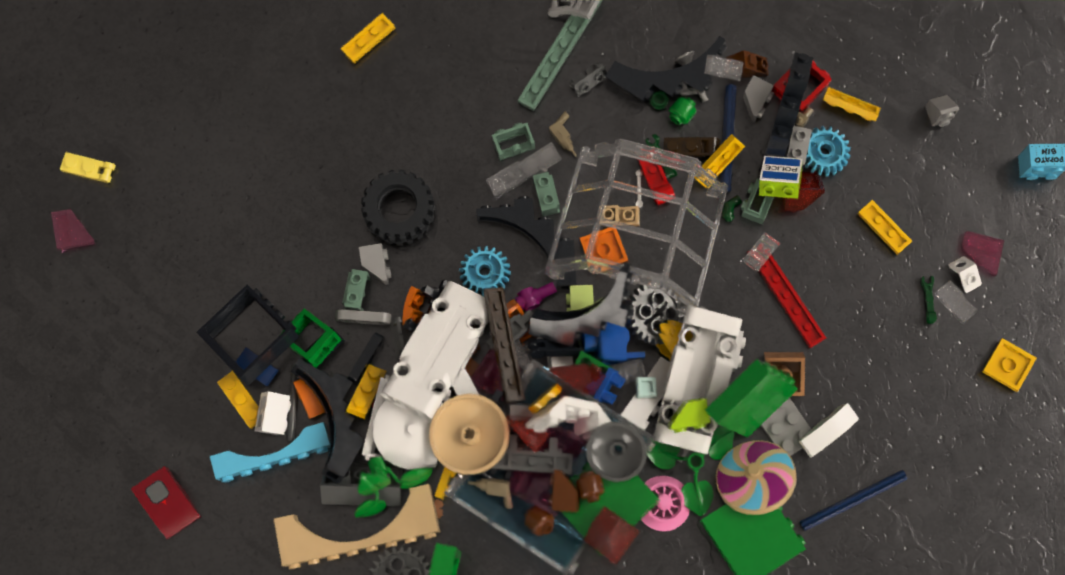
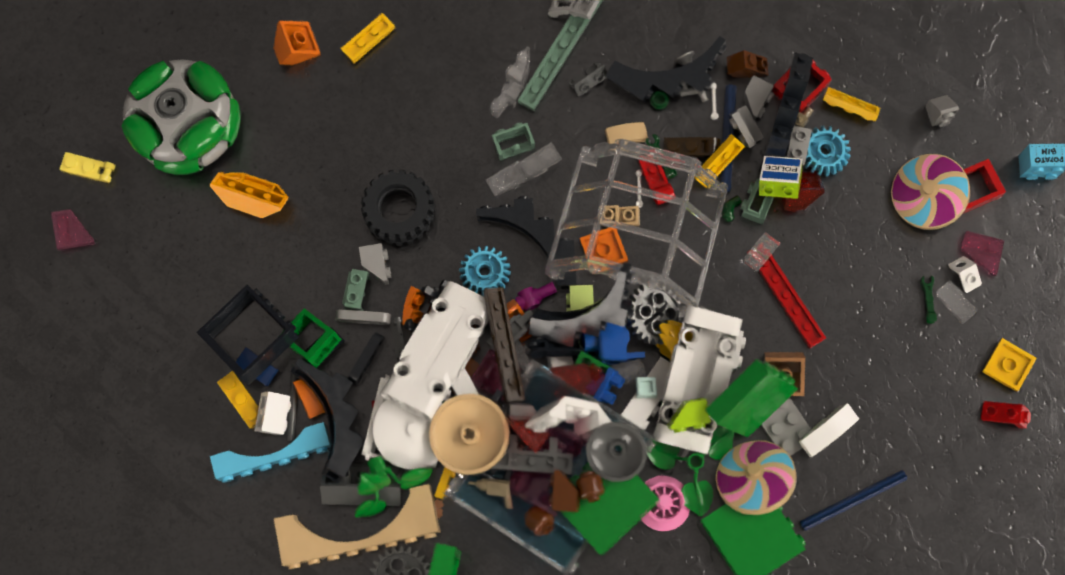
dark red slope [131,466,201,539] -> none
yellow plate [346,364,387,419] -> none
yellow tile [528,383,562,414] -> none
sand green window [533,172,560,217] -> none
dark tan piece [549,111,577,156] -> none
clear red slope [584,506,640,565] -> none
green head [669,97,697,125] -> none
clear slope [704,55,743,81] -> none
yellow plate [857,200,912,255] -> none
none -> piece [122,60,241,175]
none -> light orange wedge [210,172,288,218]
none -> orange slope [274,21,320,65]
none -> clear slope [490,46,530,119]
none -> tan slope [605,122,648,147]
none -> white hinge [710,83,718,121]
none -> light grey bracket [729,105,763,148]
none -> dish [891,154,970,230]
none -> red window [963,159,1006,214]
none -> red bracket [981,401,1031,429]

